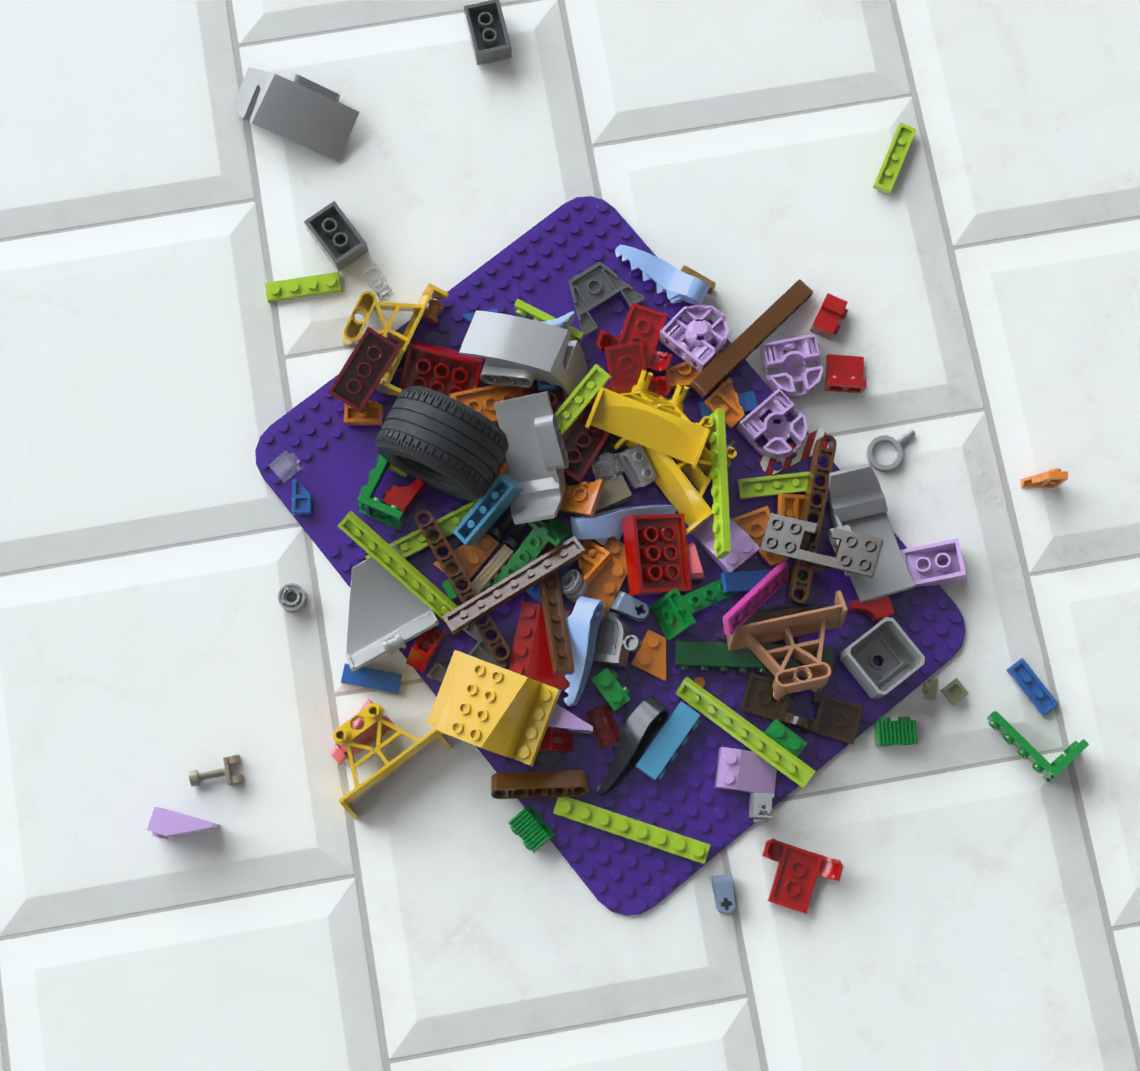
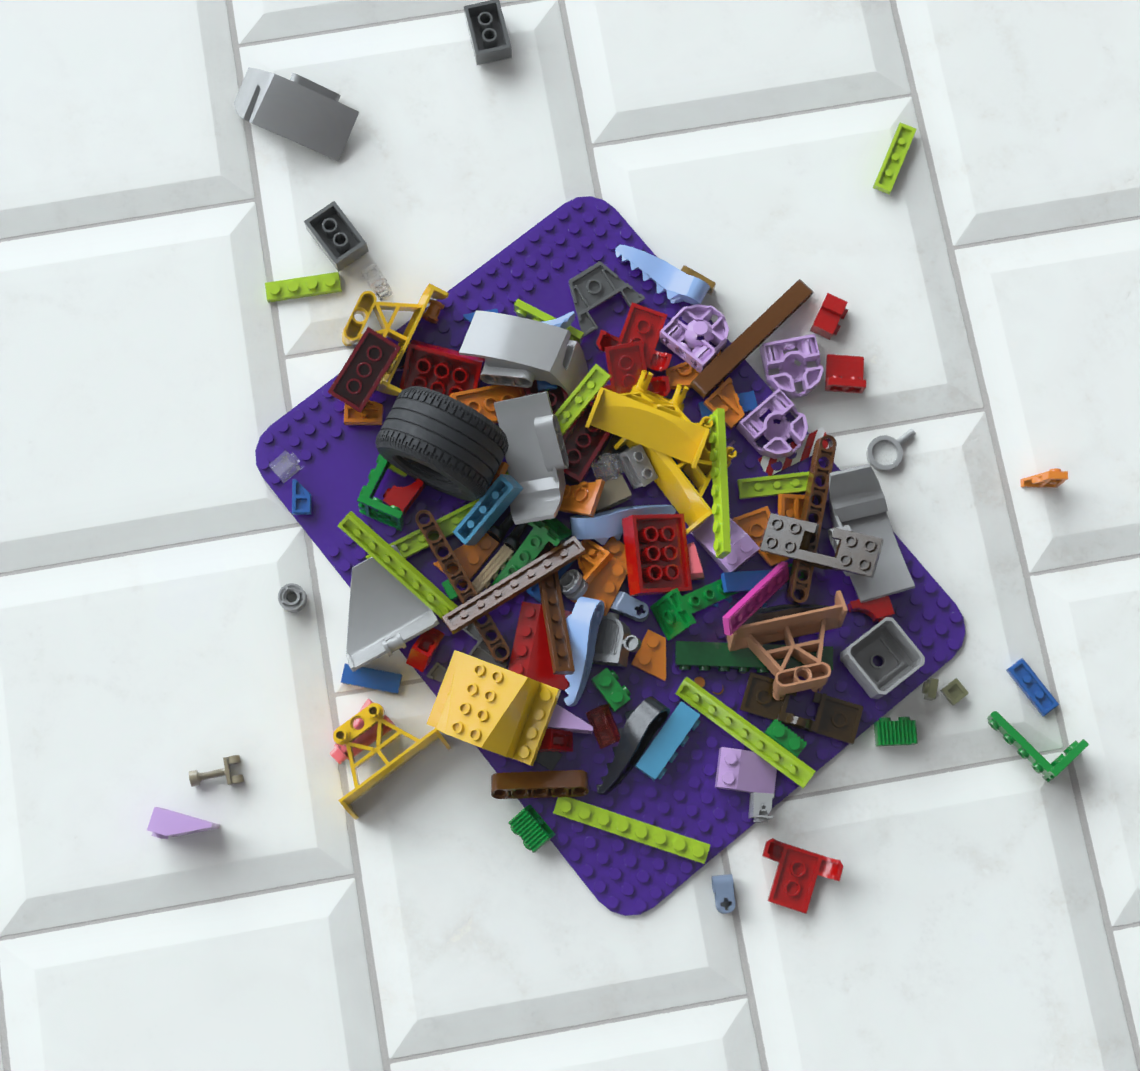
lavender slope [900,538,967,587] -> none

